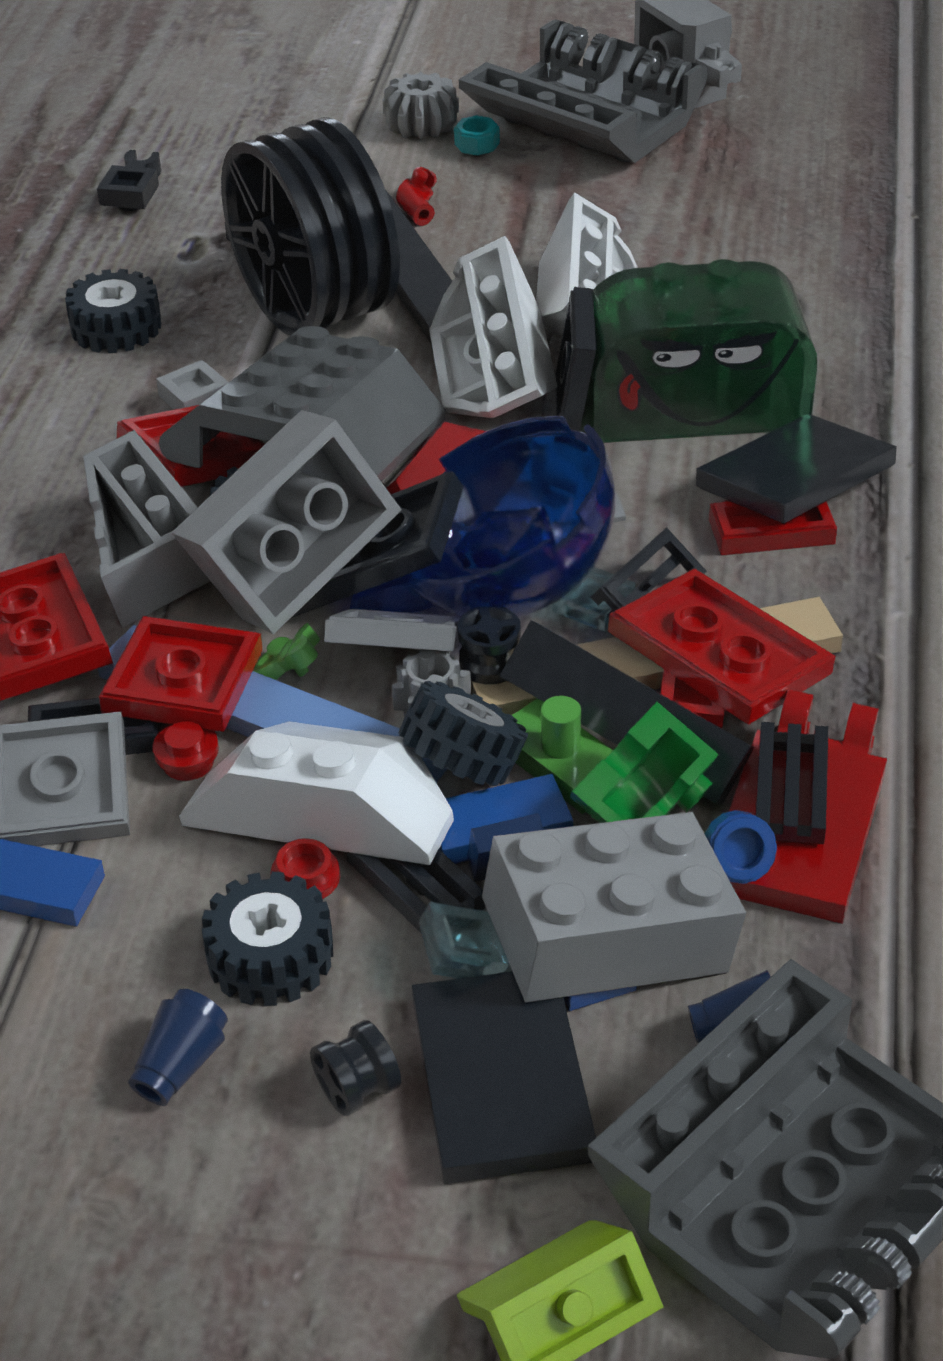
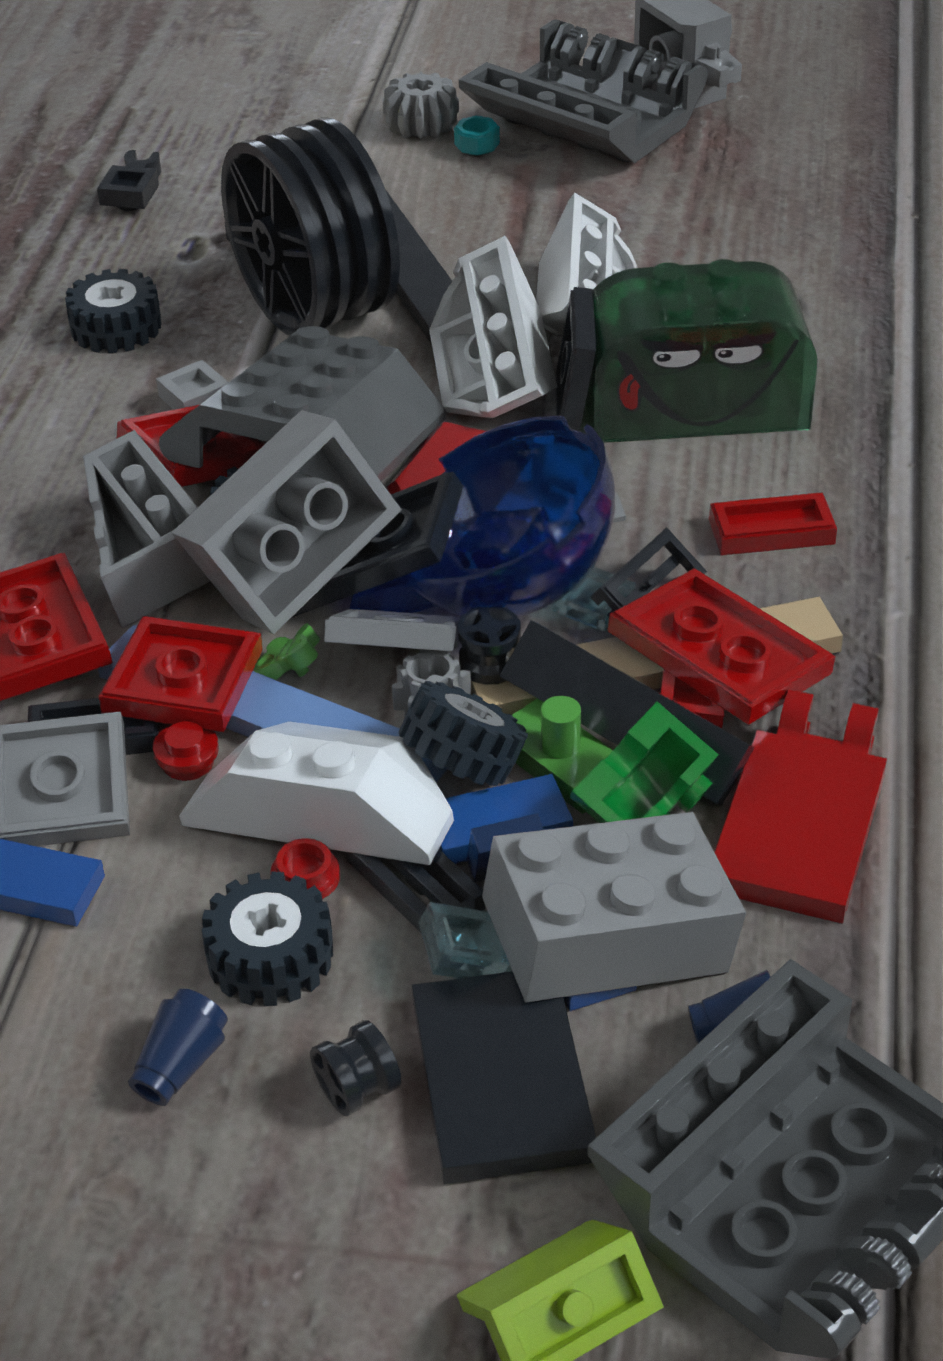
red arm [396,167,437,226] -> none
black tile [696,413,897,524] -> none
blue tile [704,810,777,884] -> none
black tile [756,722,829,844] -> none

